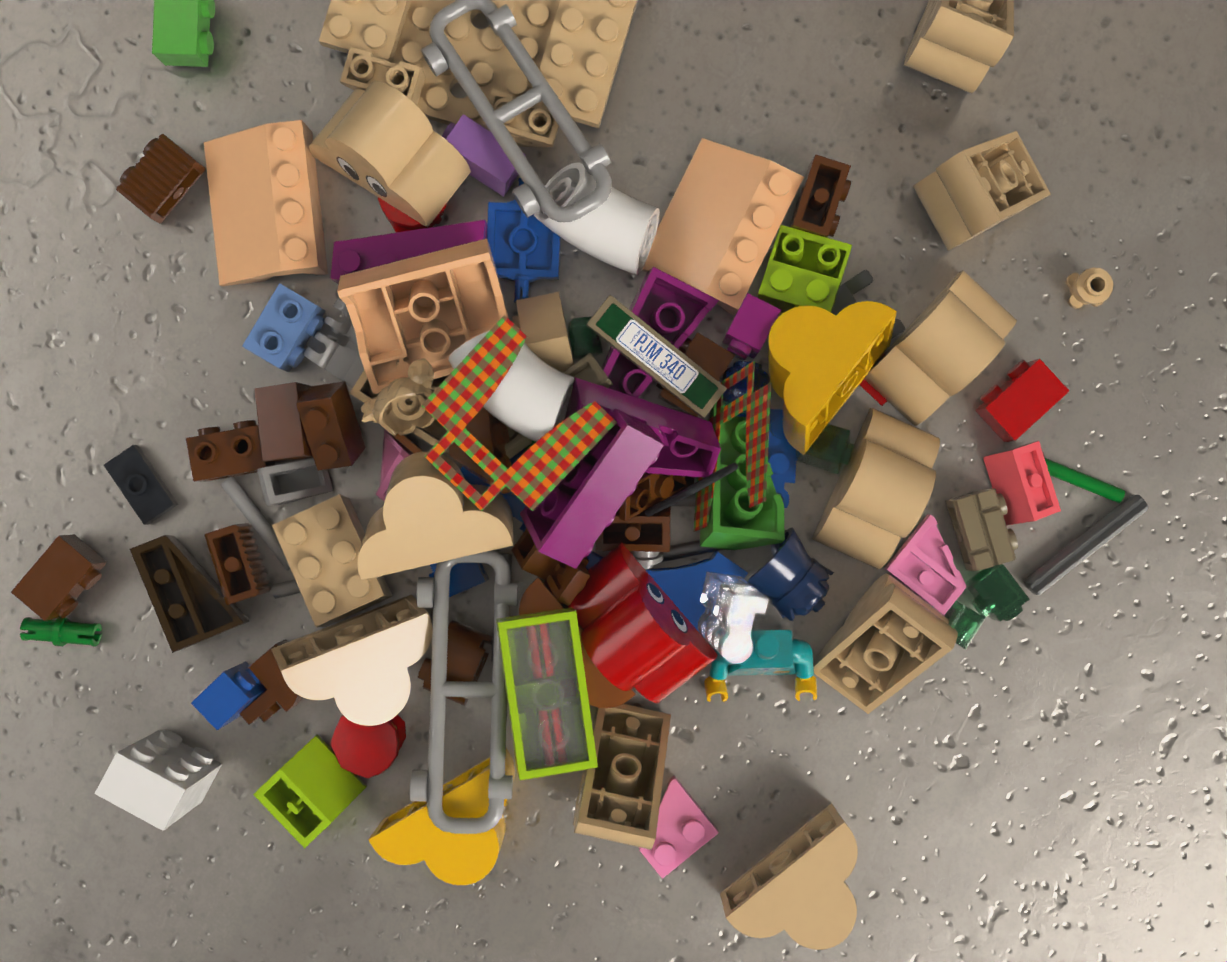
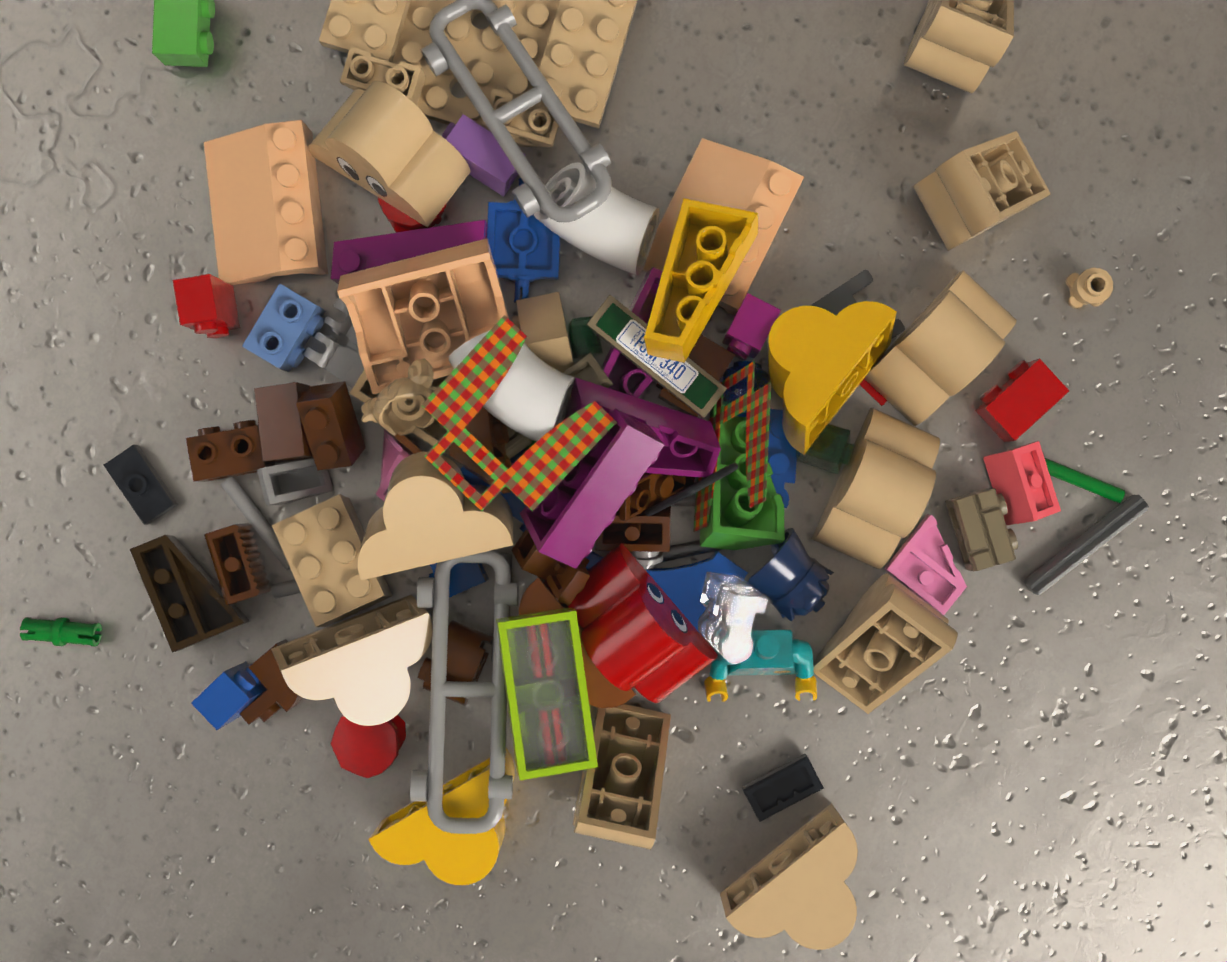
reddish brown brick [11,534,107,621] -> none
white brick [94,730,222,831] -> none
reddish brown brick [116,134,206,224] -> none
lime slope [253,734,367,848] -> none
bright pink wing [639,776,719,879] -> none
lime slope [758,225,852,313] -> none
reddish brown brick [789,154,851,238] -> none
clear green brick [944,601,985,650] -> none
clear green brick [965,564,1030,622] -> none
none -> red brick [173,274,240,338]
none -> yellow wedge [644,198,758,363]
none -> black plate [742,754,824,822]

